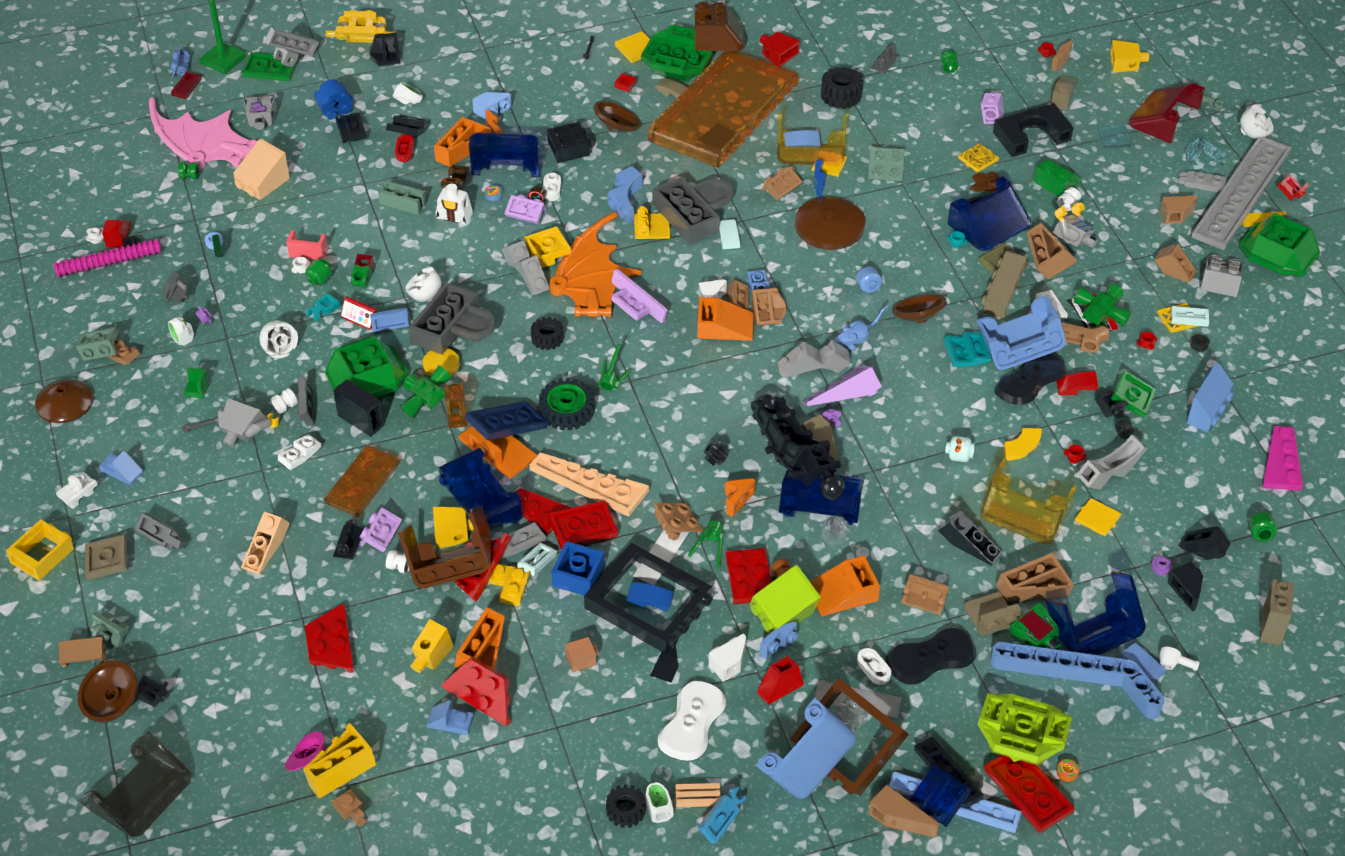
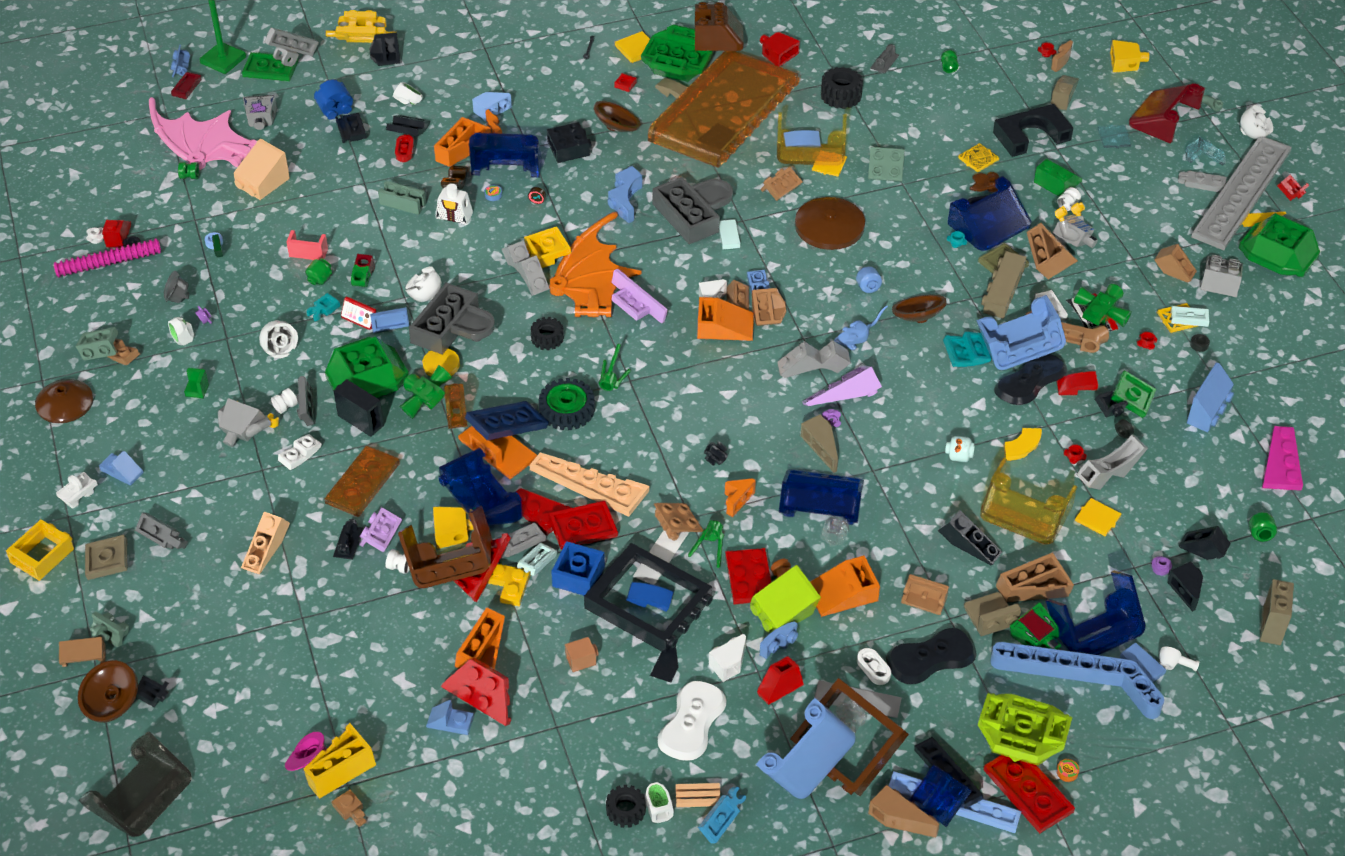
dark grey hinge [182,416,218,433] -> none
white plate [291,257,310,273] -> none
red wing [305,604,354,673] -> none
yellow torso [410,619,454,673] -> none
lavender bracket [504,195,547,224] -> none
white plate [543,173,561,201] -> none
yellow hinge [634,206,670,239] -> none
black piece [751,394,845,500] -> none
blue slope [814,160,826,197] -> none
lavender head [981,93,1004,124] -> none
medium nougat slope [1160,195,1198,224] -> none

